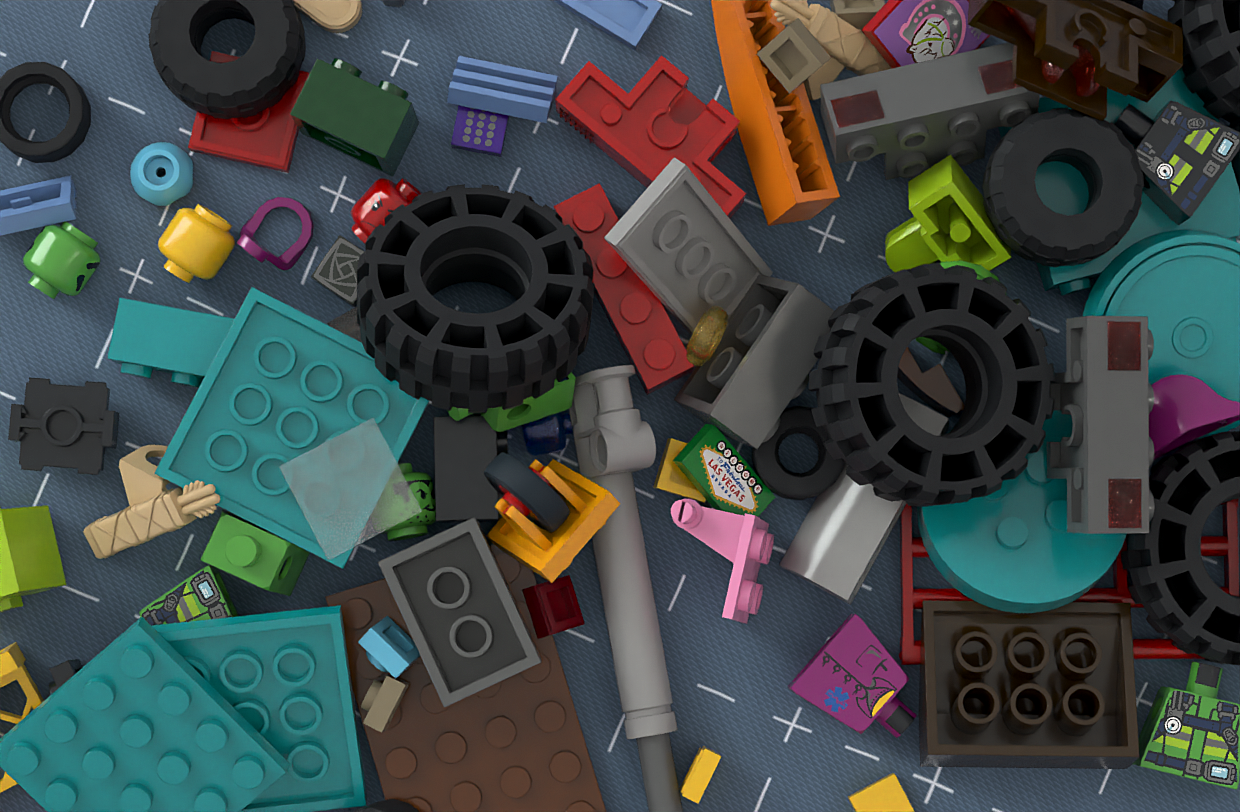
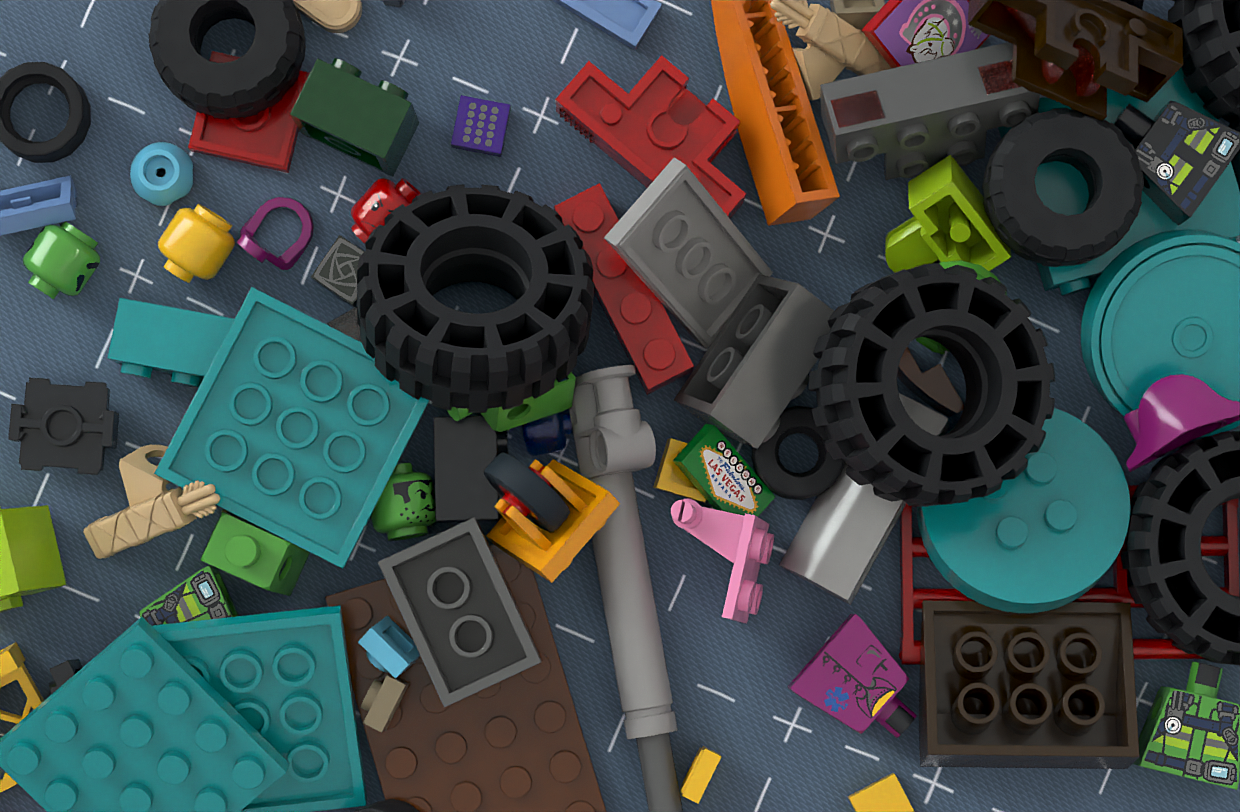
clear tile [279,418,423,561] -> none
medium blue tile [447,56,558,123] -> none
dark red tile [522,575,585,639] -> none
clear yellow piece [686,306,728,367] -> none
dark tan plate [757,18,831,94] -> none
dark grey piece [1047,316,1155,534] -> none

